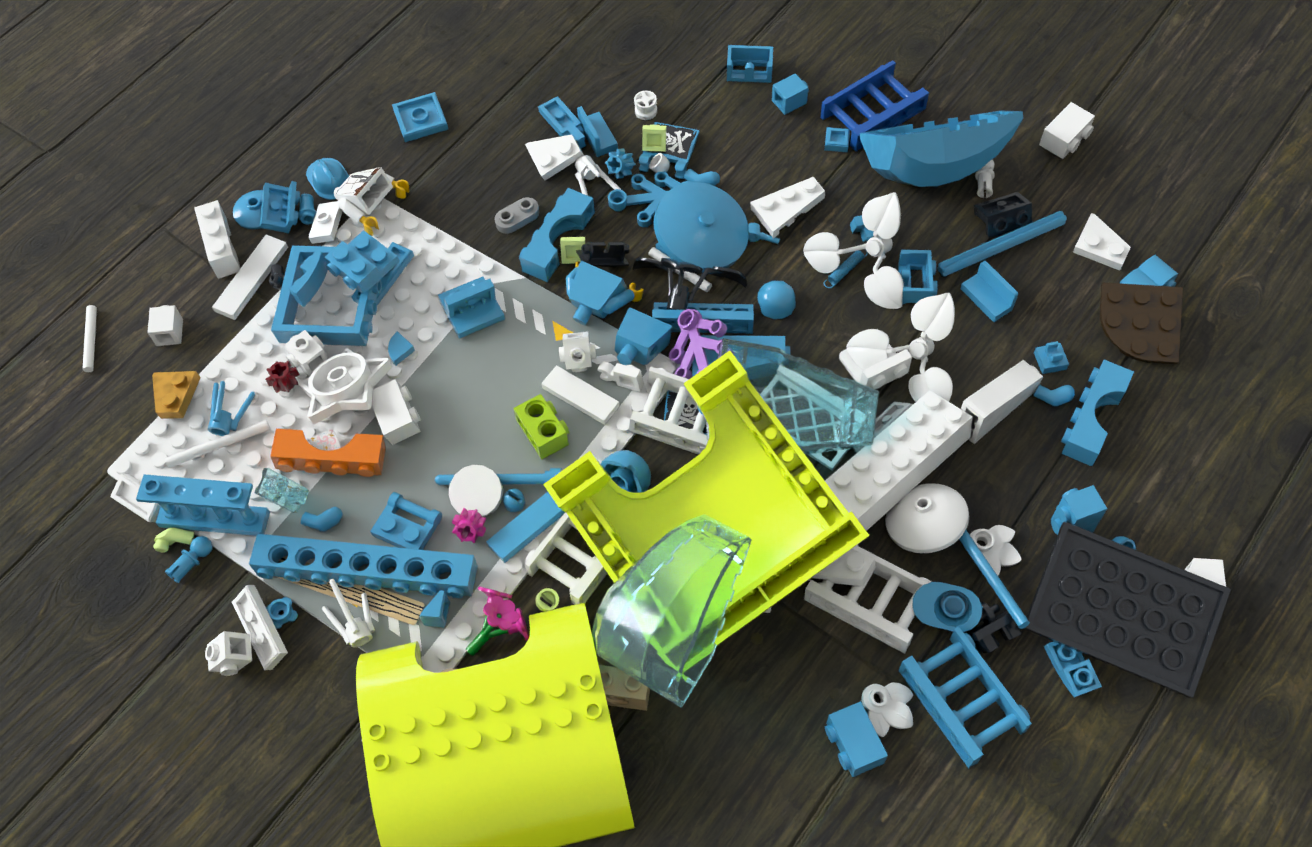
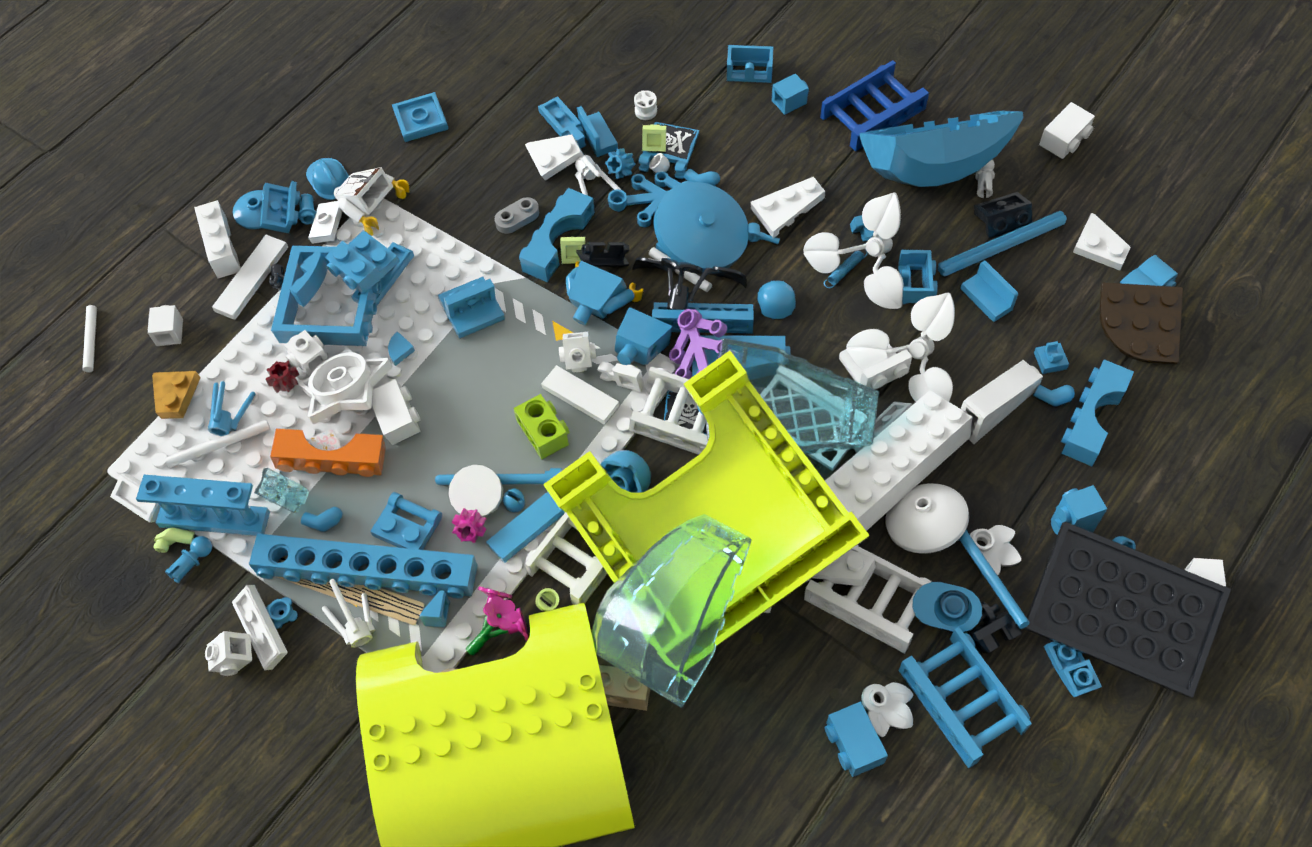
dark azure tile [824,127,850,152] -> none

